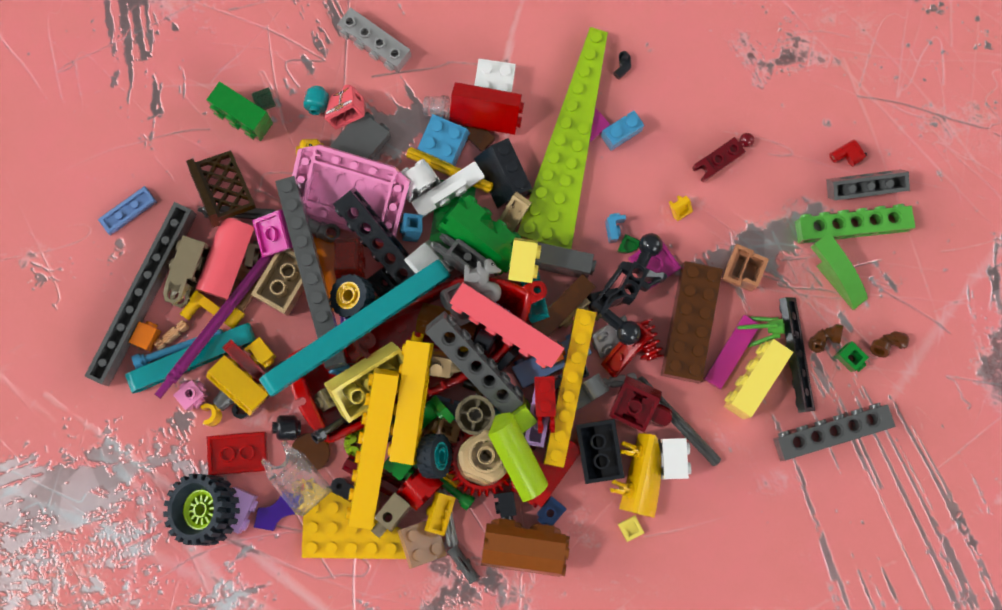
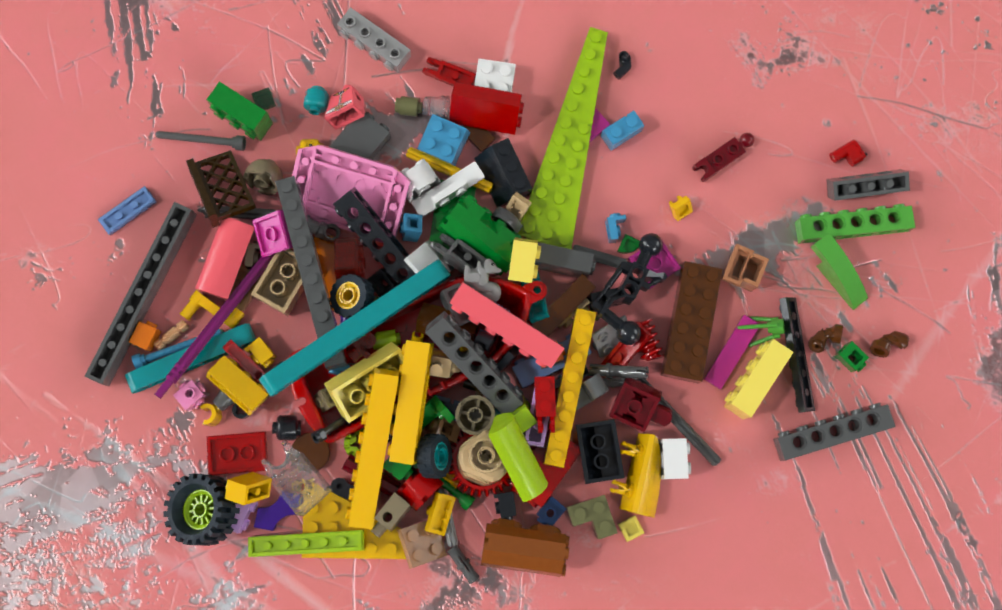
dark tan brick [163,236,211,308] -> none
none -> dark grey piece [155,131,246,151]
none -> yellow brick [225,472,272,505]
none -> dark tan cylinder [243,159,283,195]
none -> lime tile [248,530,365,557]
none -> lime brick [372,329,401,350]
none -> olive brick [395,96,423,117]
none -> red hinge [422,57,476,86]
none -> dark grey hat [491,206,523,233]
none -> olive brick [566,495,618,539]
none -> dark grey axle [573,245,627,268]
none -> dark grey pin [589,363,649,379]

